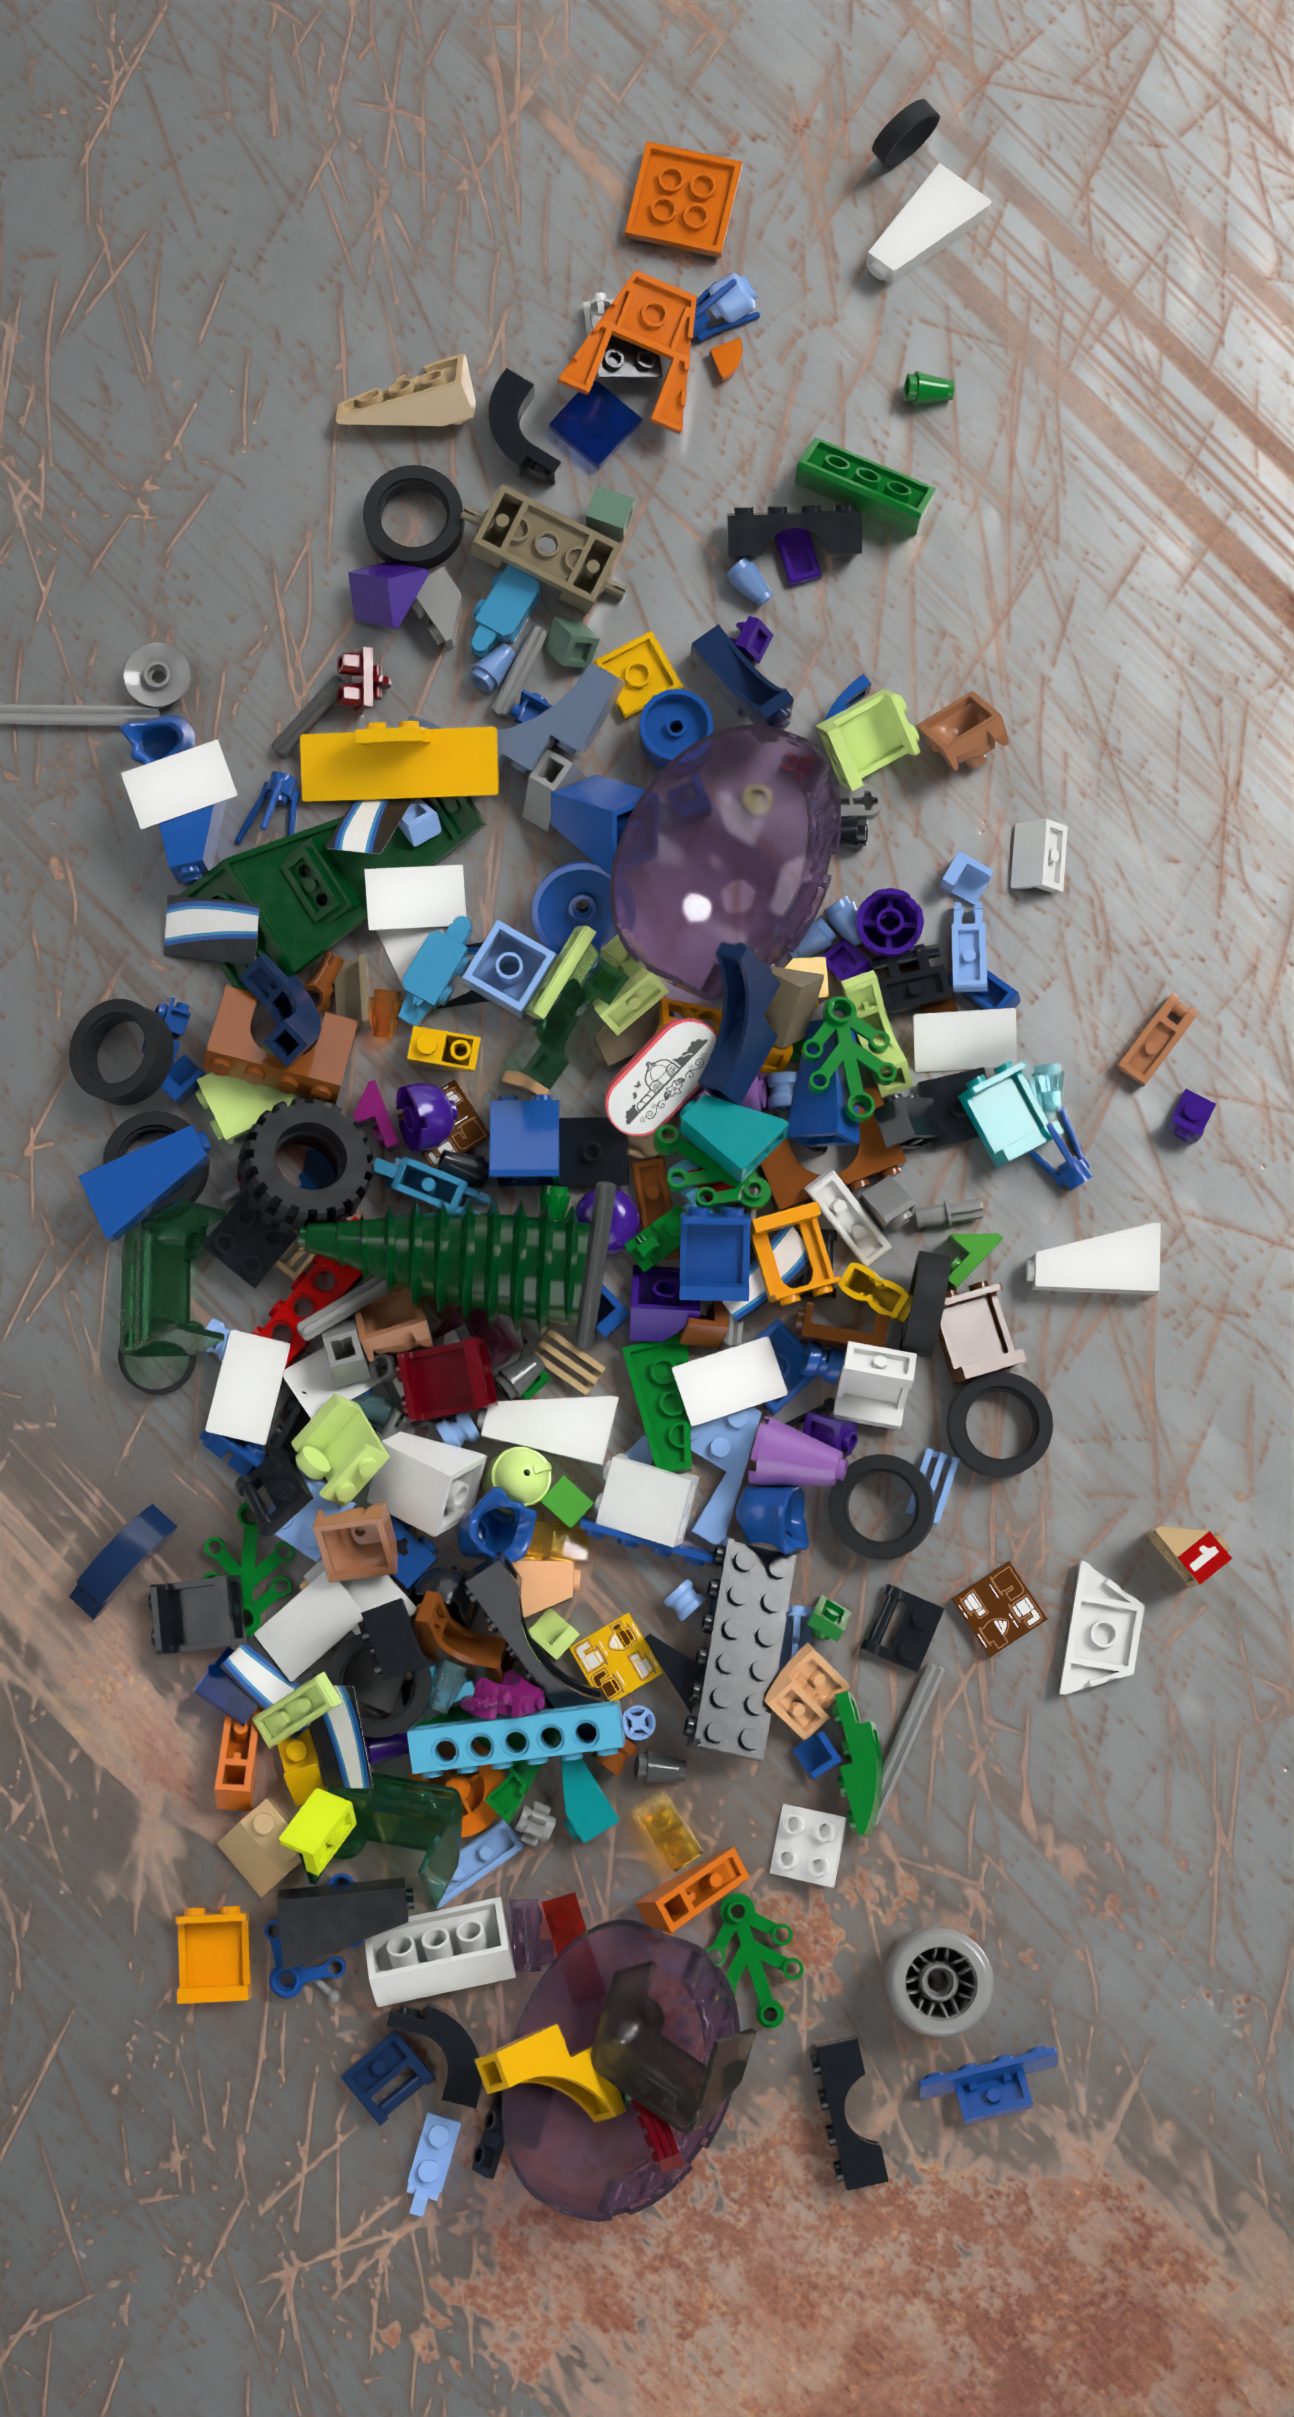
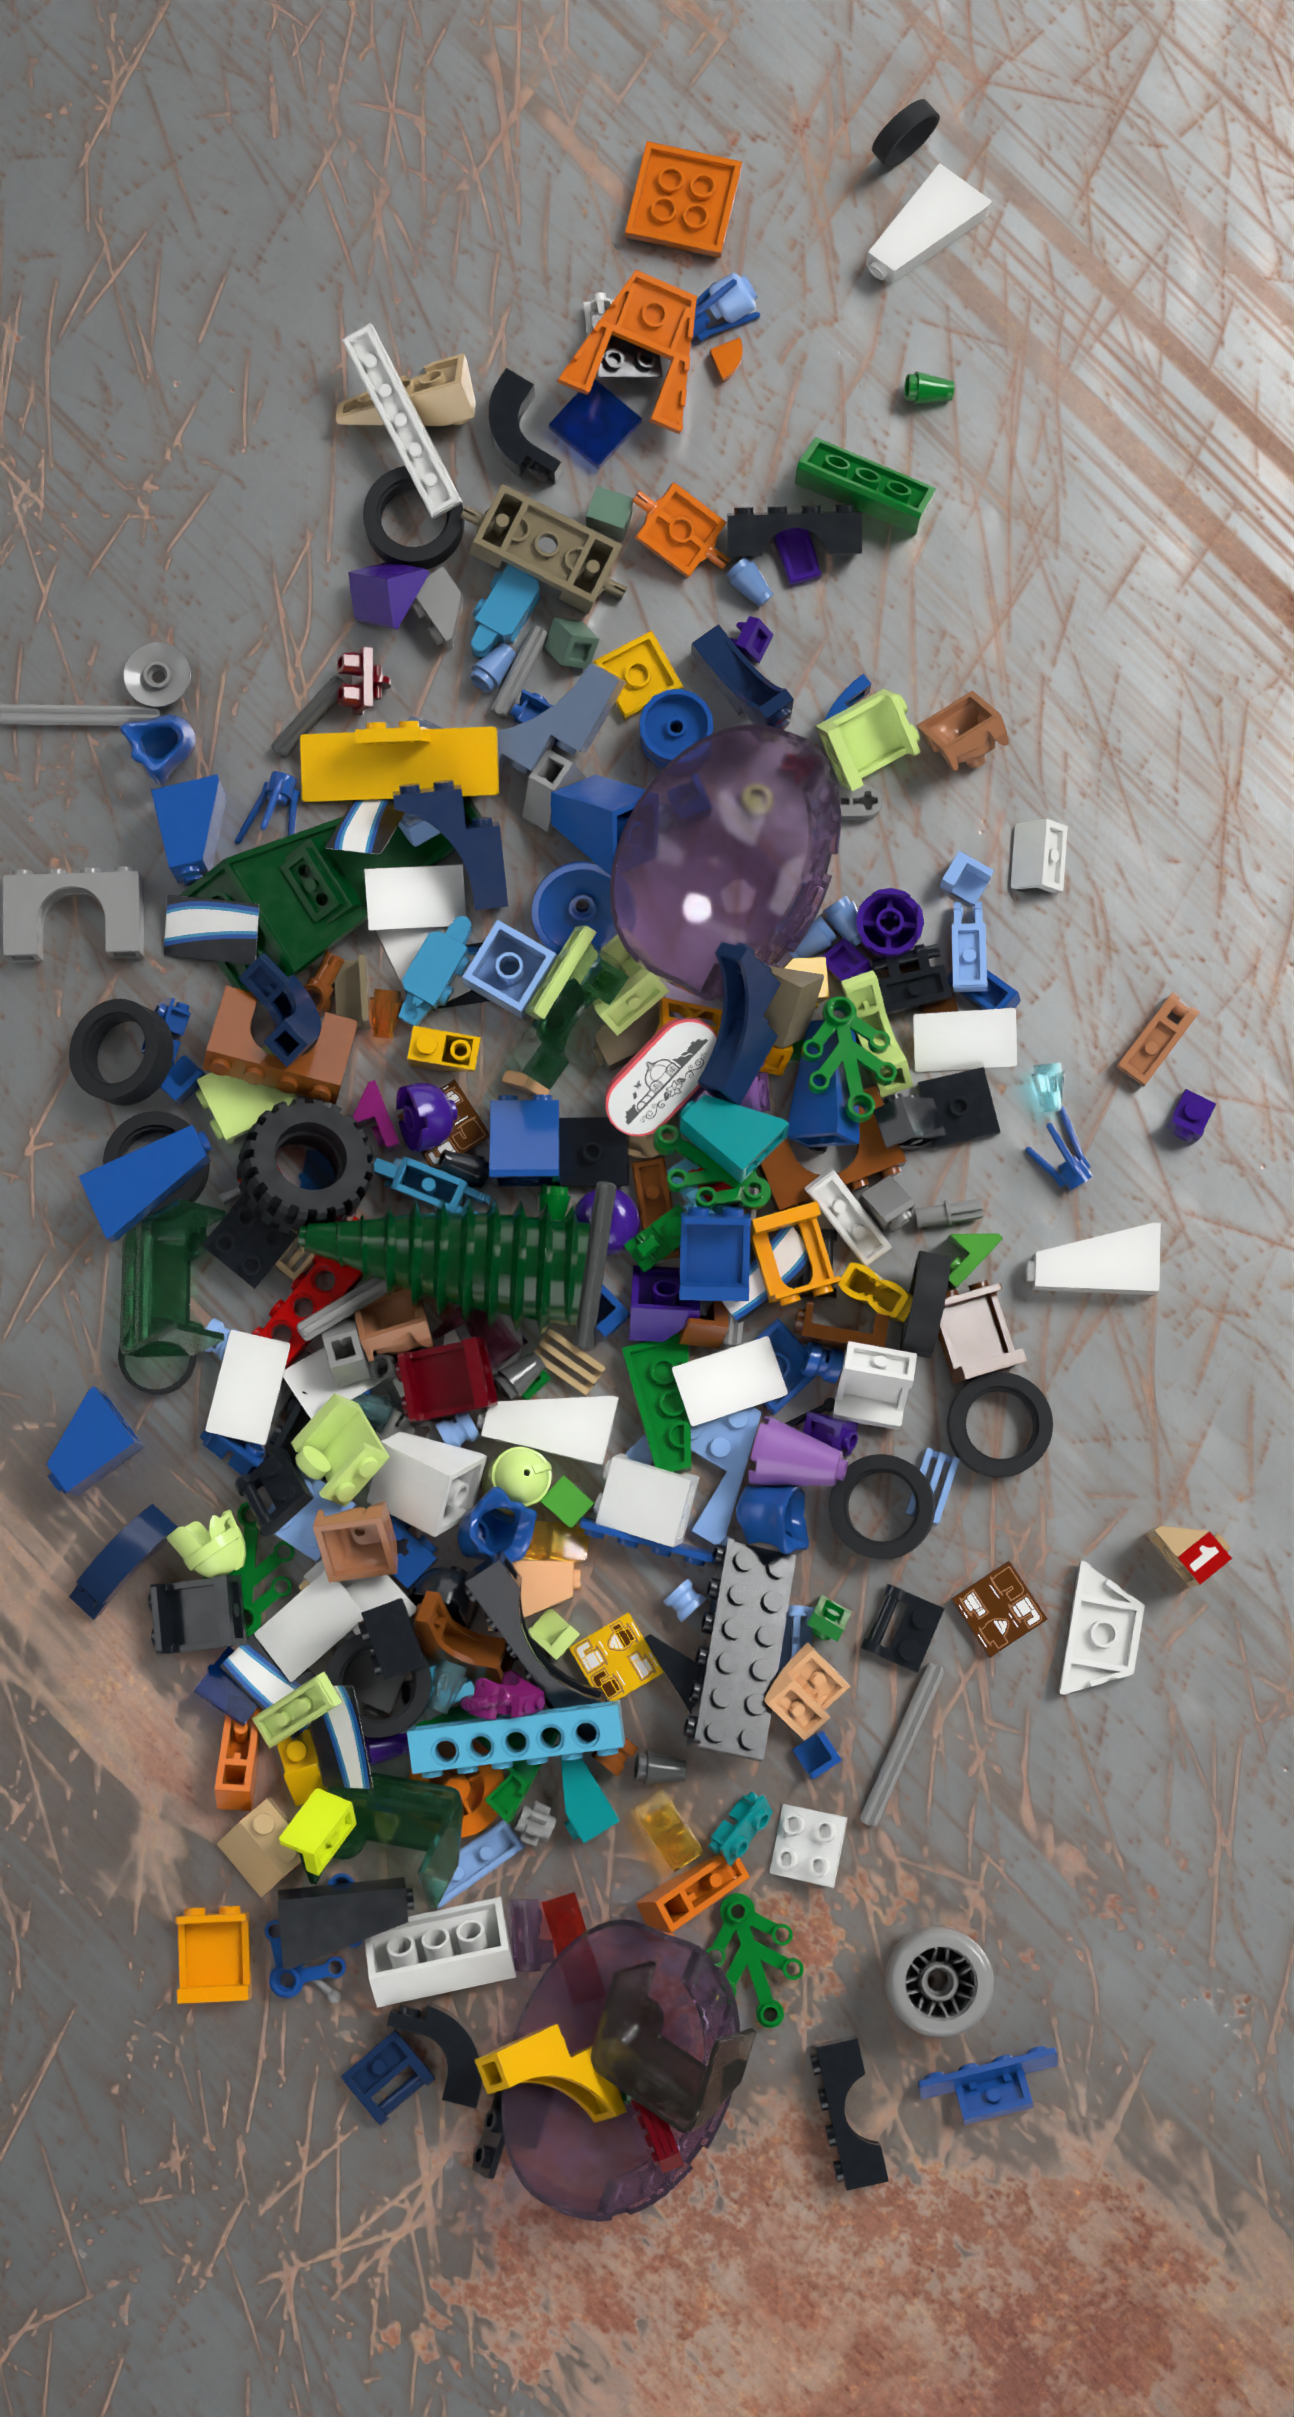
white sticker [121,739,238,829] -> none
light blue hinge [406,2111,462,2217] -> none
light blue wheel [622,1705,656,1740] -> none
light blue wheel [767,1071,798,1111] -> none
black cone [819,815,868,849] -> none
green slope [832,1691,883,1838] -> none
panel [958,1060,1064,1168] -> none
none -> light grey arch [3,866,144,962]
none -> blue slope [46,1386,145,1497]
none -> yellowish green helmet [166,1510,246,1578]
none -> white tile [341,323,463,519]
none -> dark blue arch [393,780,509,910]
none -> orange plate [631,482,730,578]
none -> teal hinge [708,1792,773,1866]

